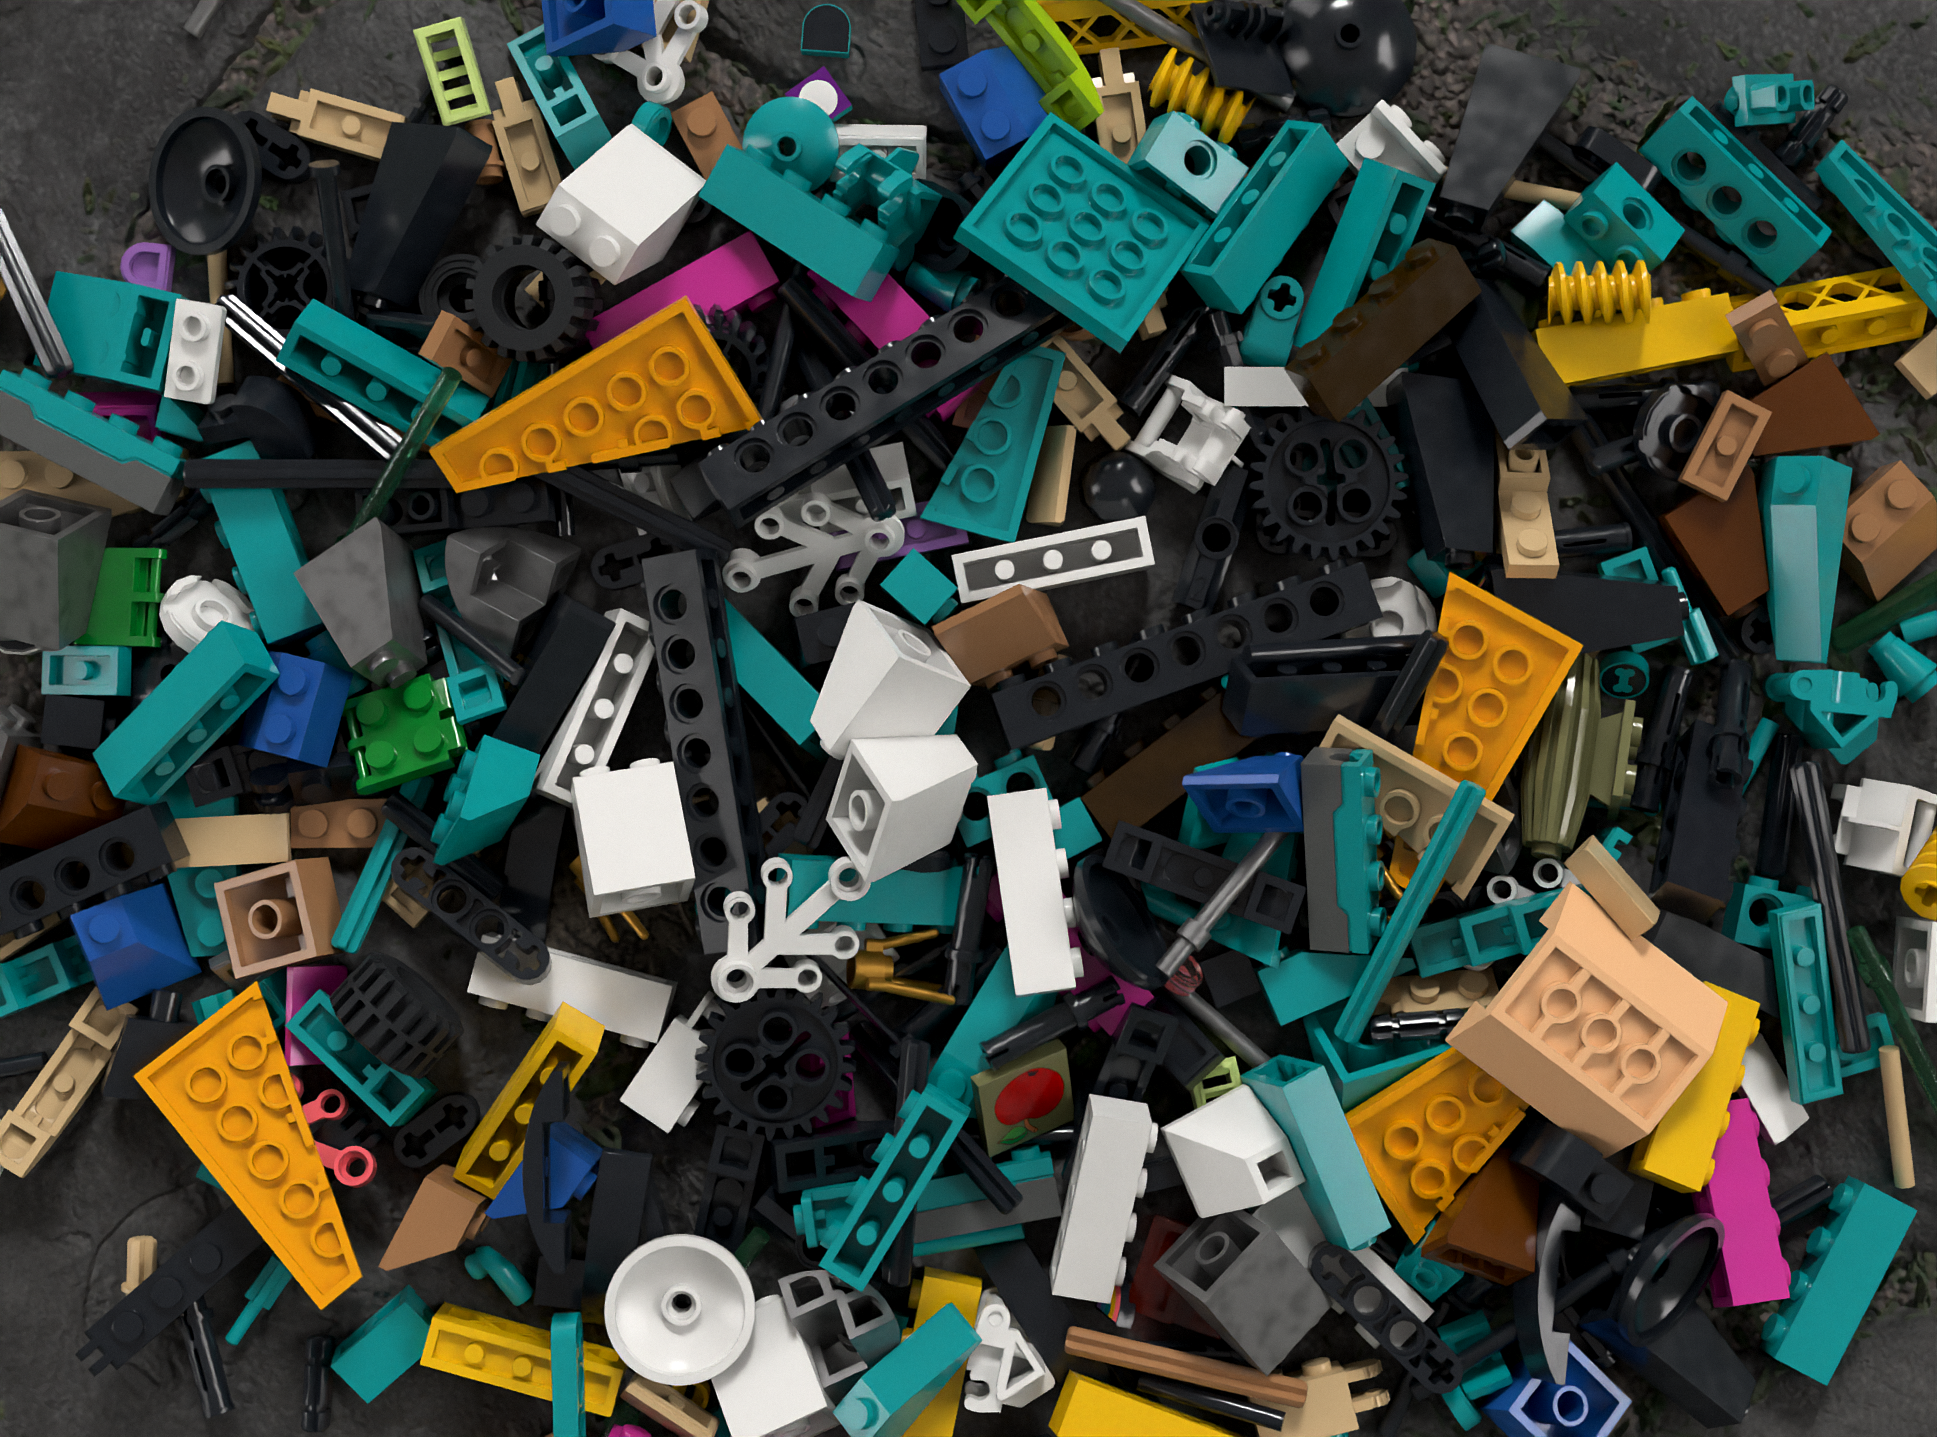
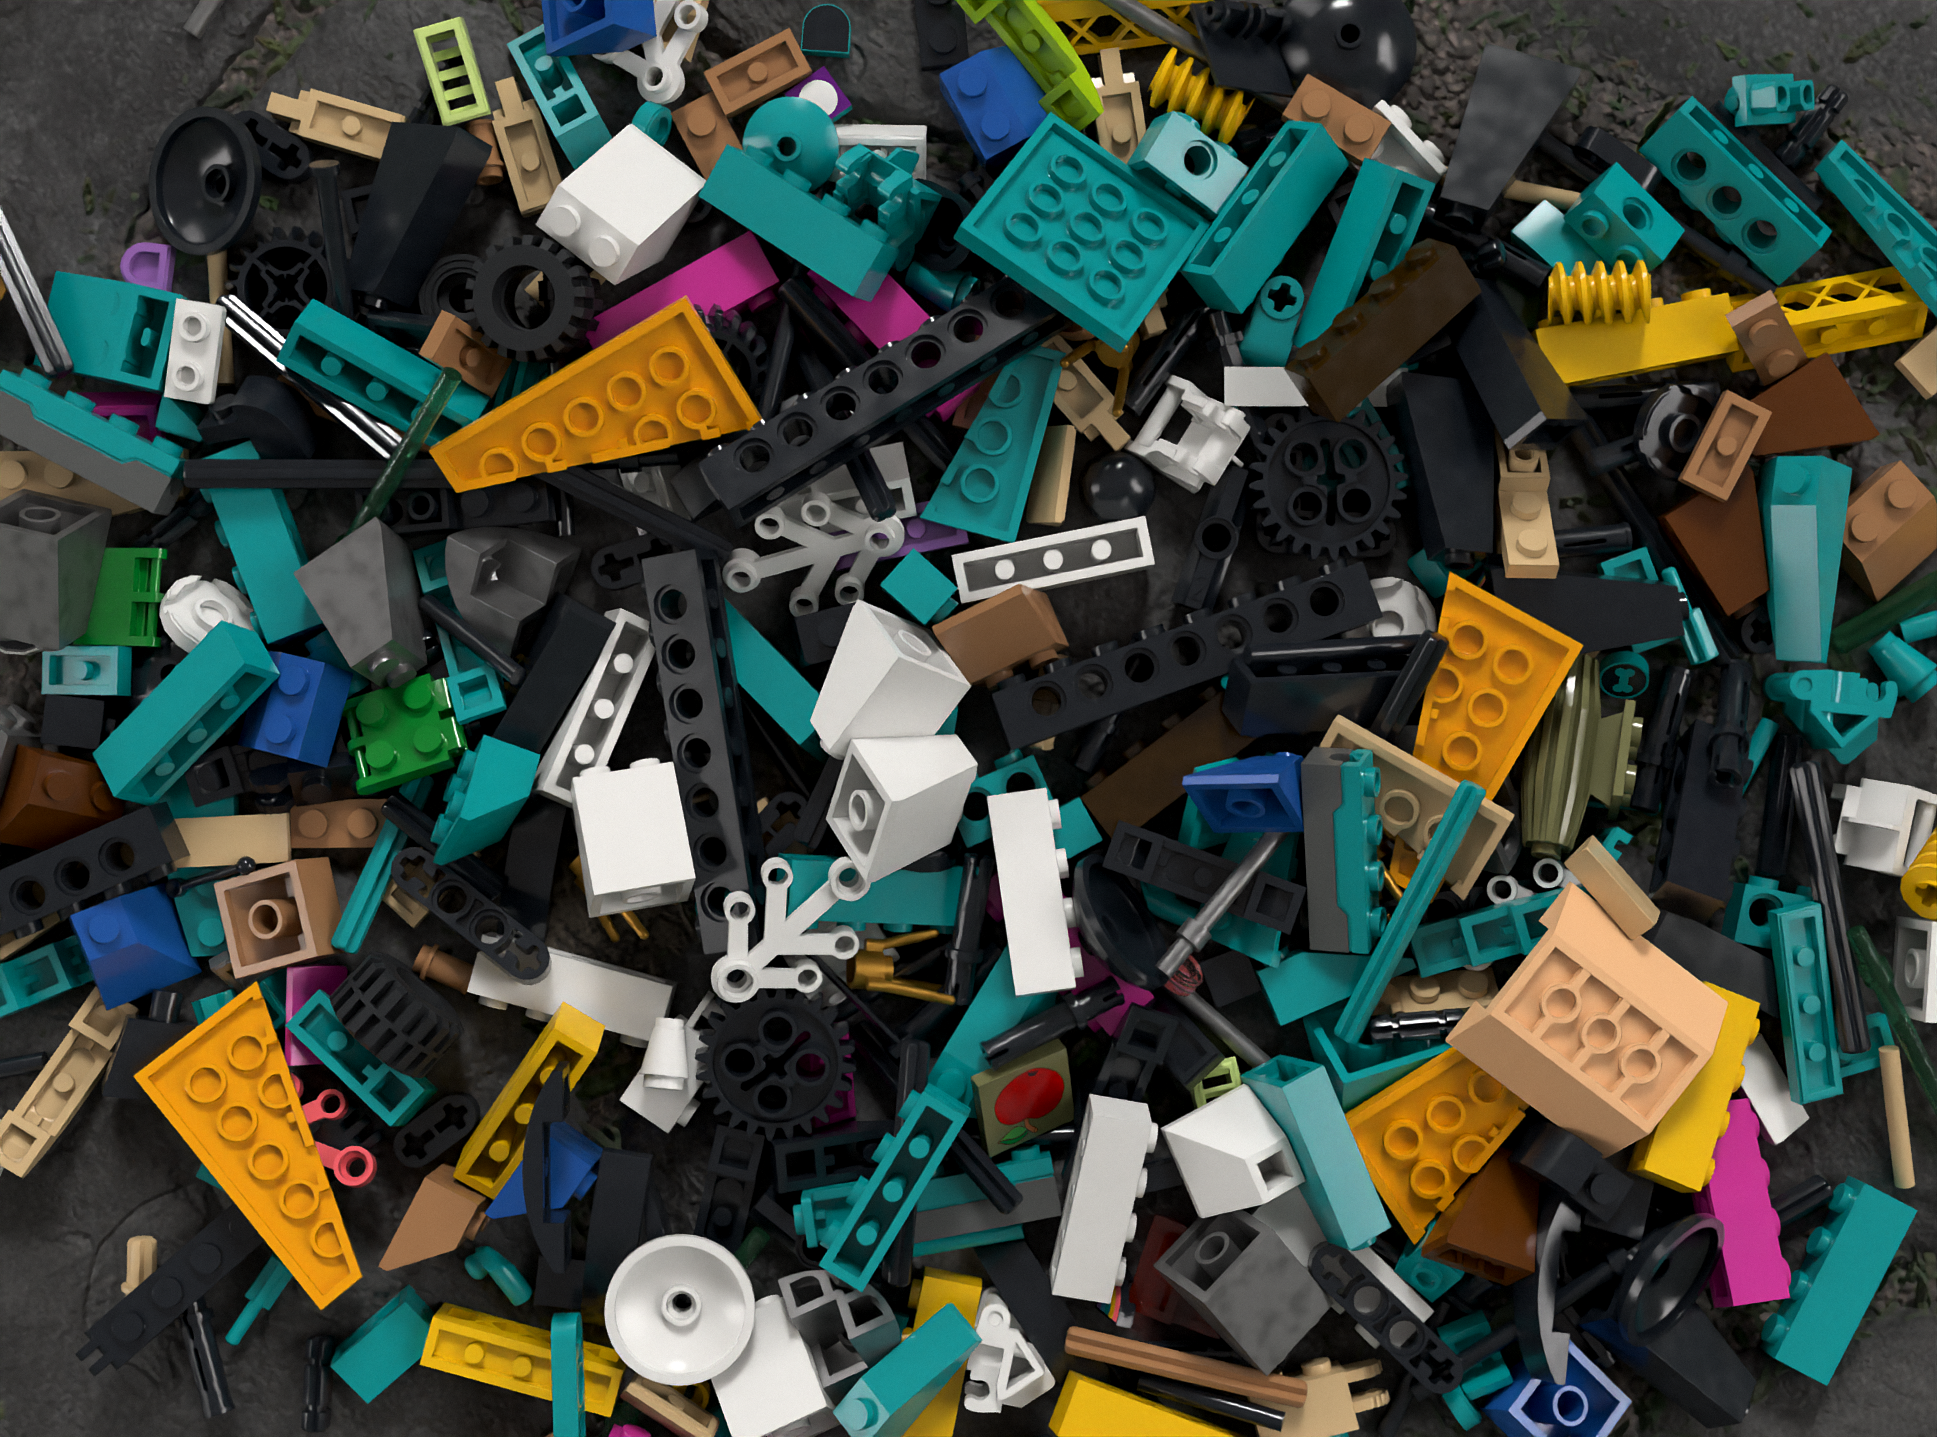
none -> black hinge [165,856,256,898]
none -> medium nougat pin [412,943,474,995]
none -> white cone [639,1017,689,1091]
none -> medium nougat plate [703,28,812,120]
none -> pearl gold plant [1060,330,1140,417]
none -> medium nougat plate [1281,73,1392,167]

